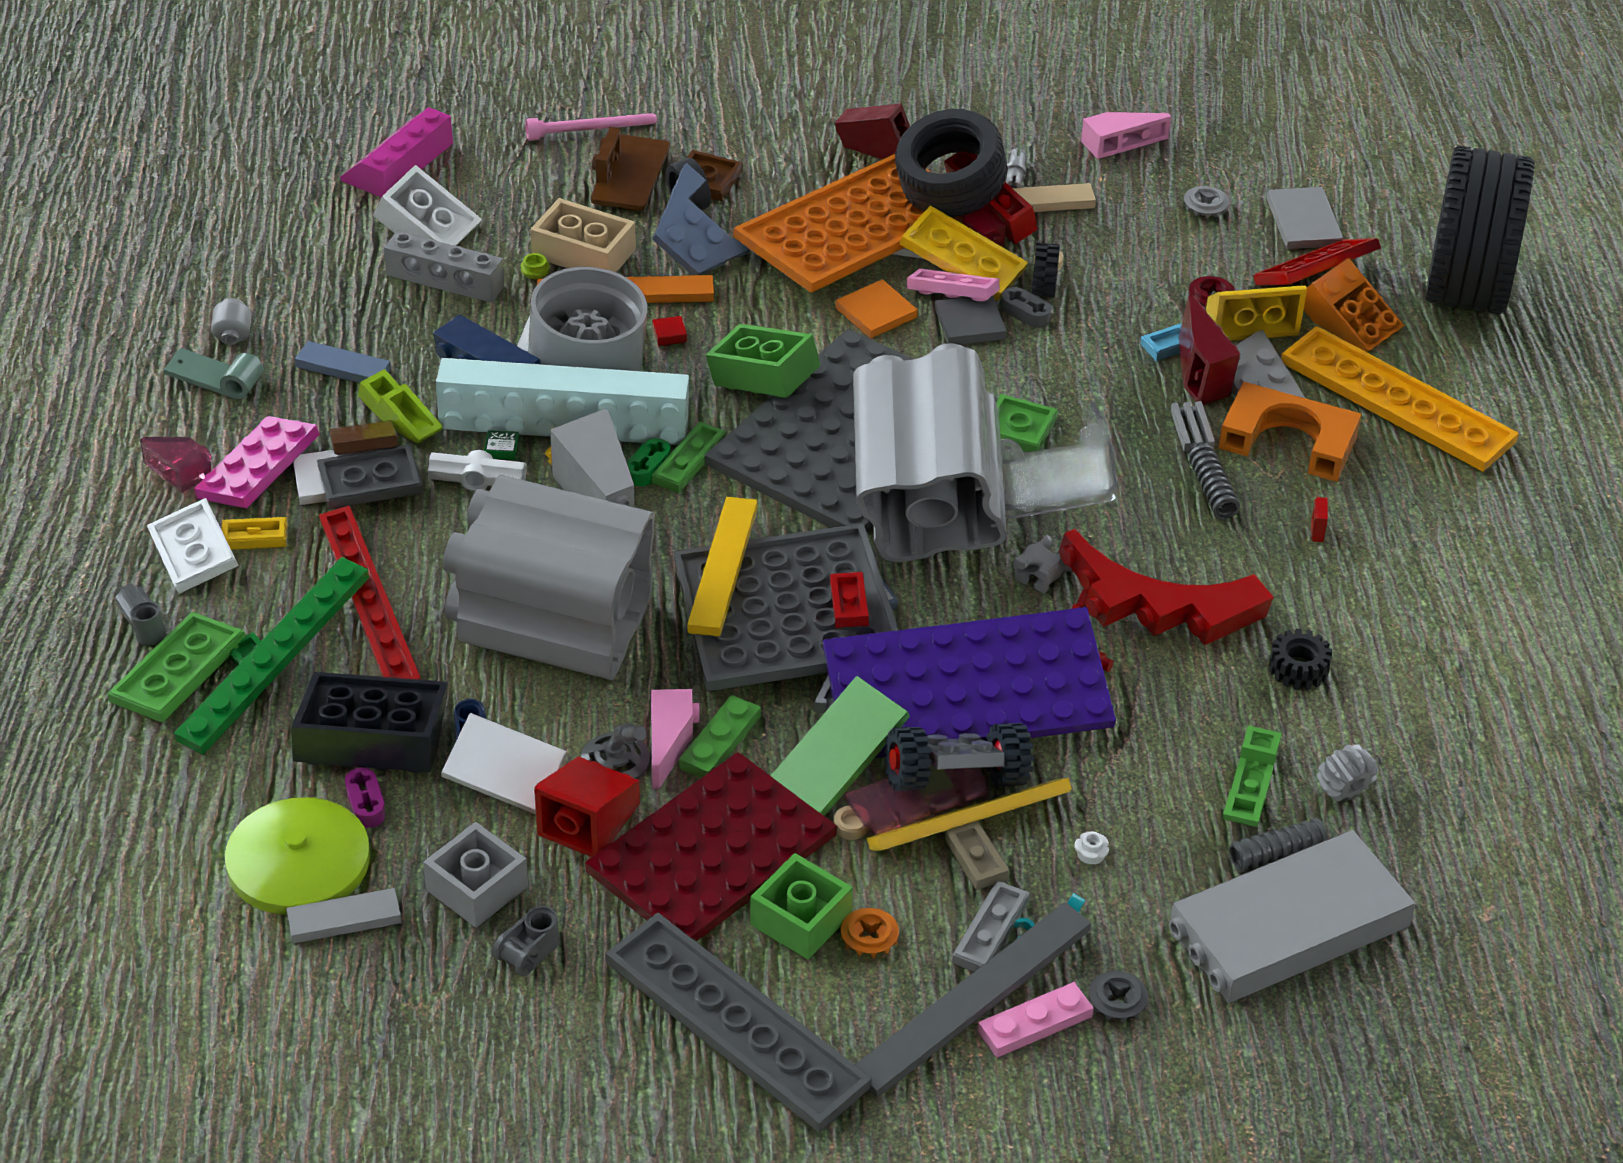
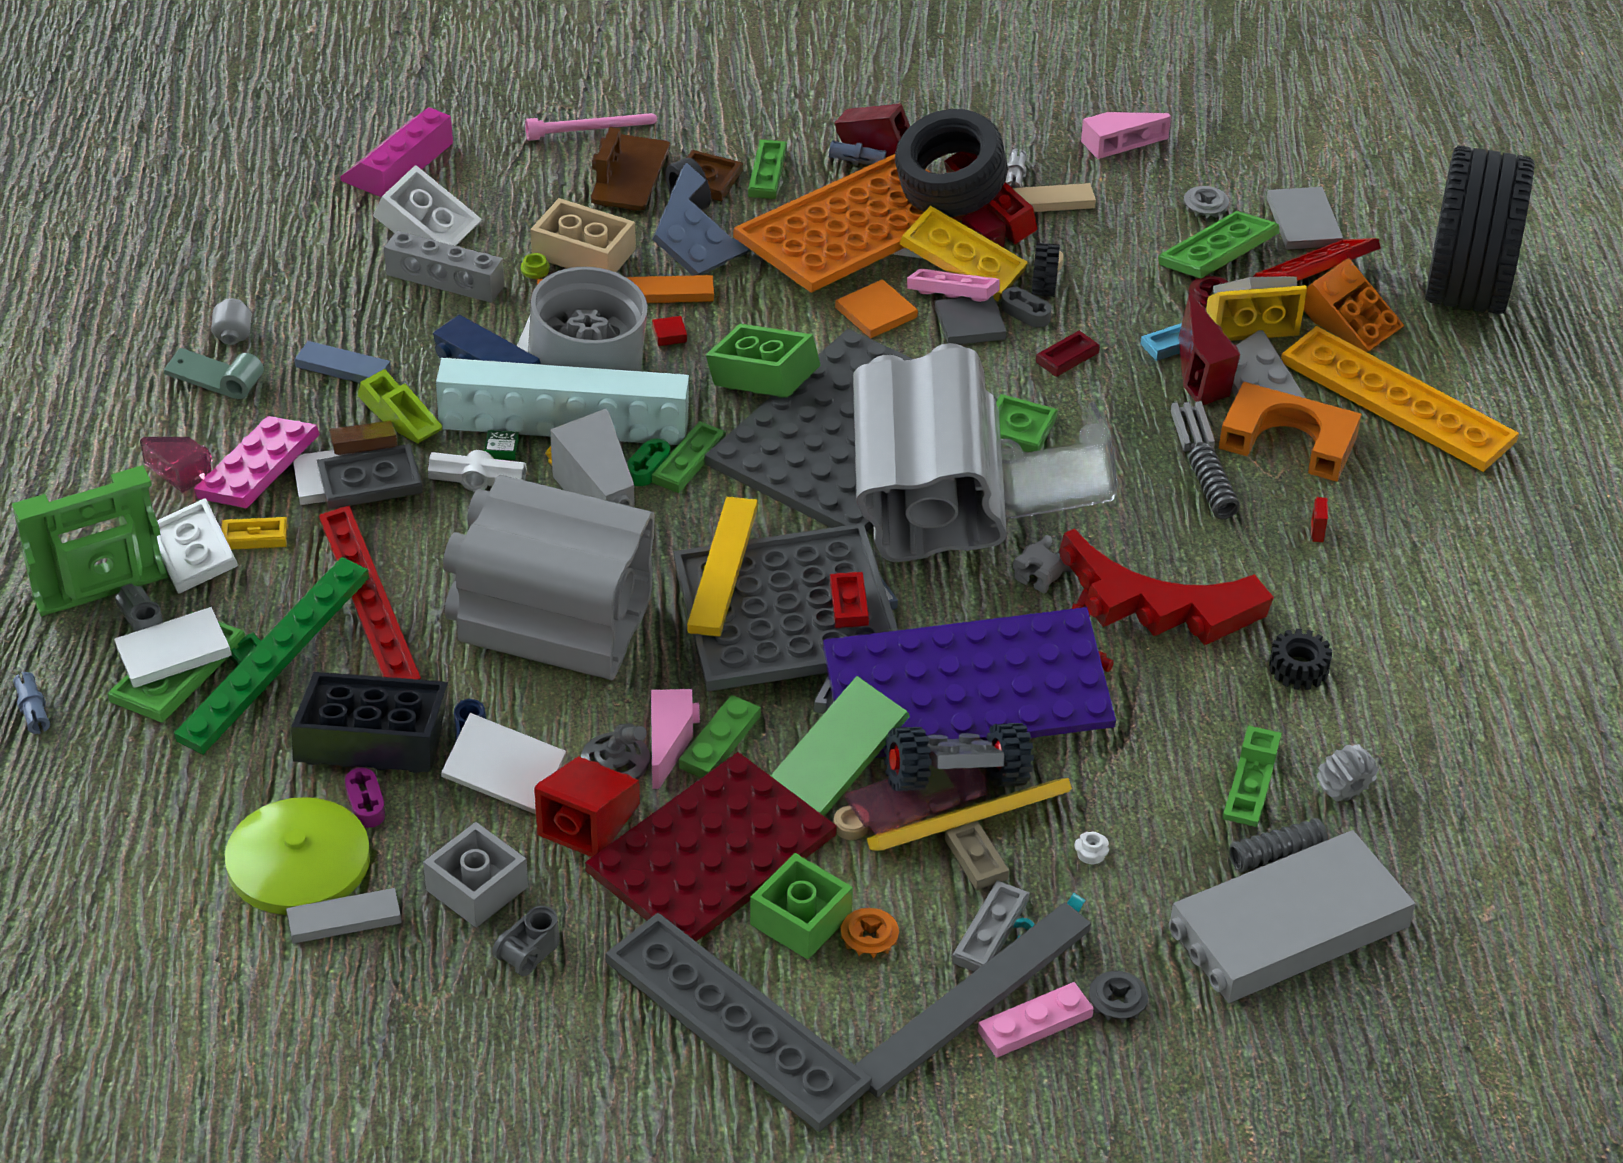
none -> bright green piece [12,465,168,617]
none -> sand blue pin [13,672,50,734]
none -> white tile [114,607,232,688]
none -> bright green tile [748,139,787,199]
none -> sand blue pin [829,140,887,166]
none -> dark red tile [1036,330,1100,377]
none -> bright green tile [1158,211,1280,279]
none -> light grey tile [1213,277,1297,294]

